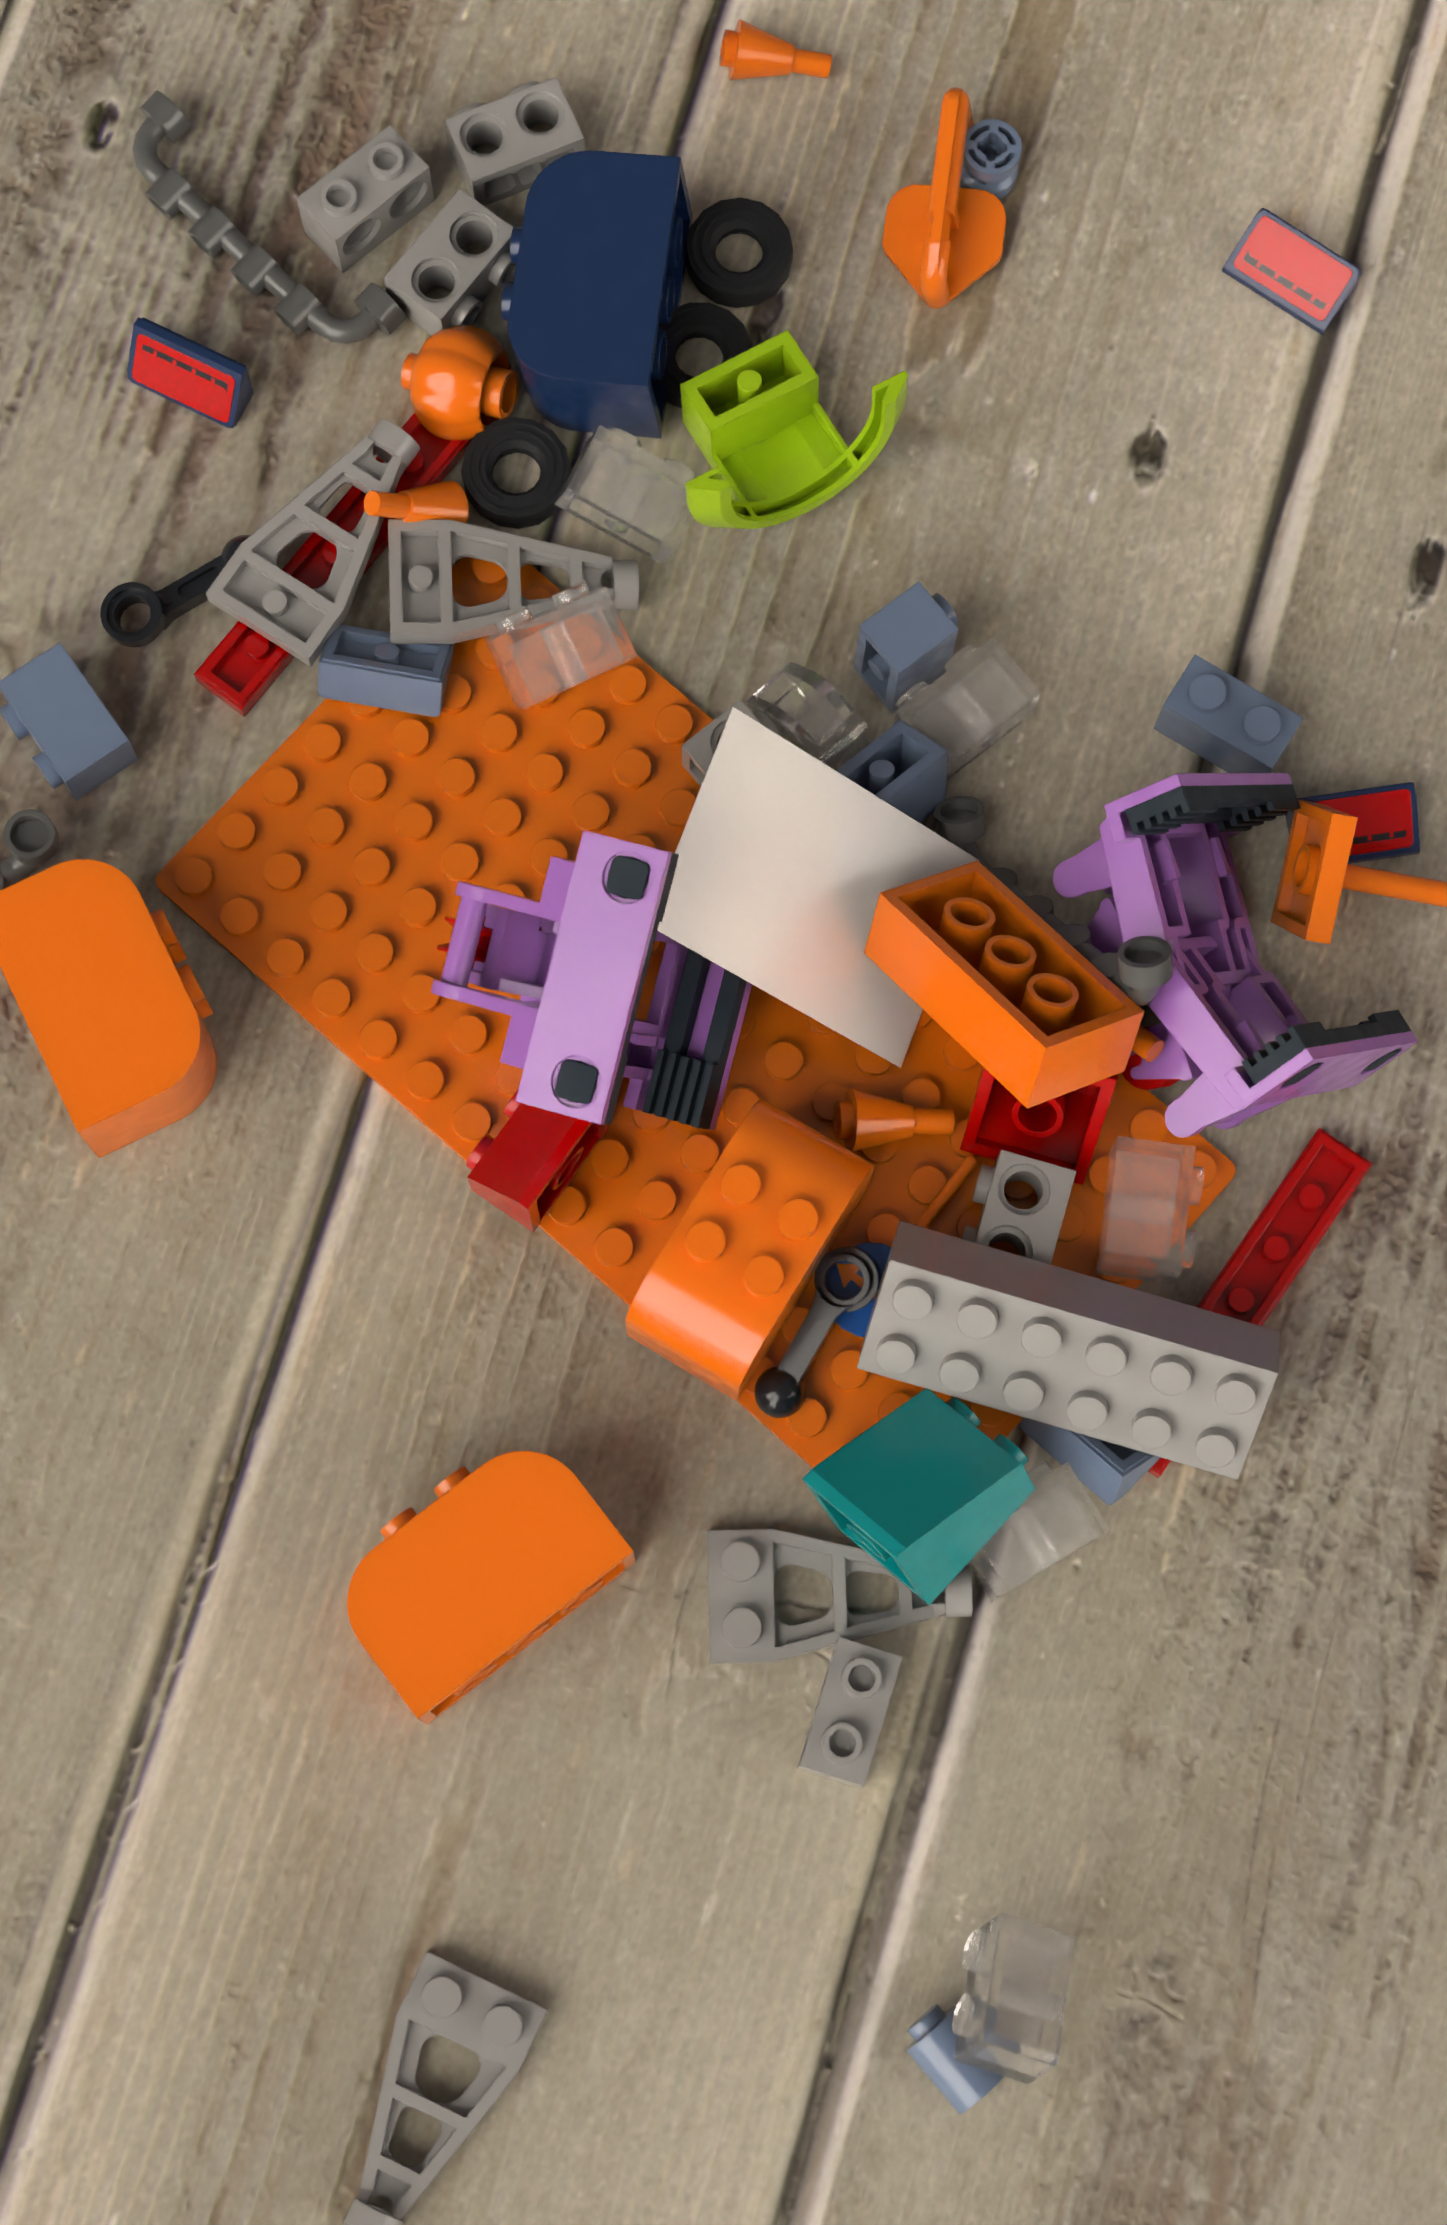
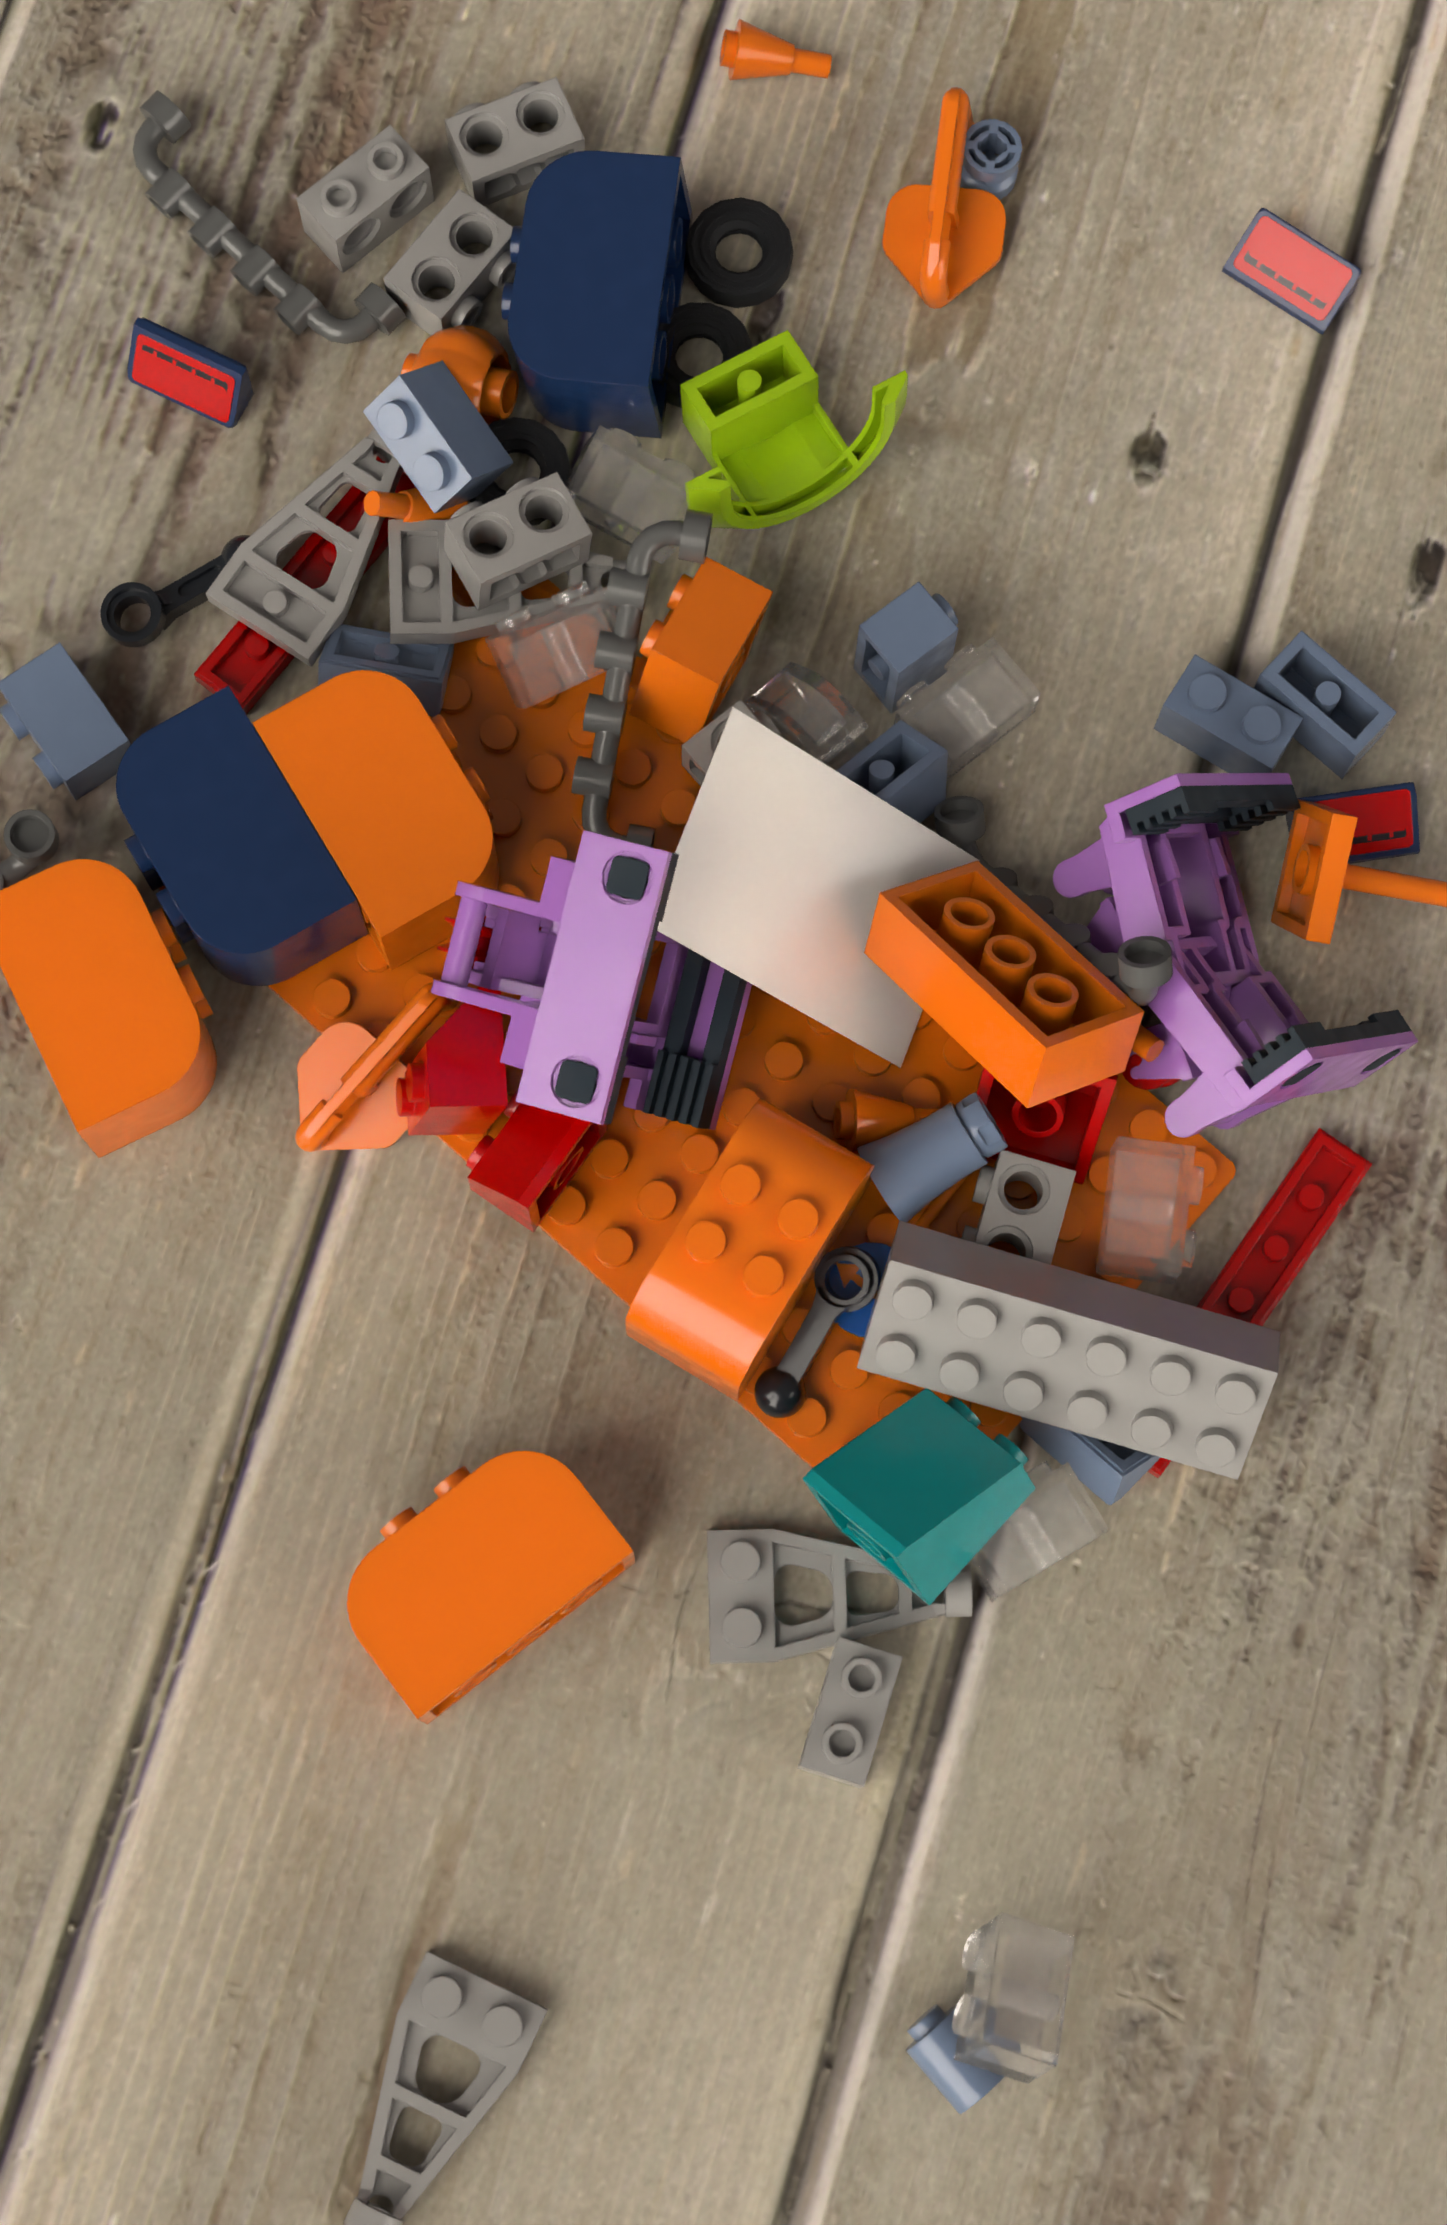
none -> dark blue brick [116,686,368,986]
none -> orange brick [252,670,499,971]
none -> orange piece [295,983,463,1152]
none -> sand blue brick [363,360,514,514]
none -> red slope [396,986,508,1136]
none -> light grey brick [444,472,593,611]
none -> dark grey bar [571,509,713,848]
none -> orange brick [629,557,773,743]
none -> sand blue plant [857,1092,1008,1223]
none -> sand blue brick [1254,630,1397,779]

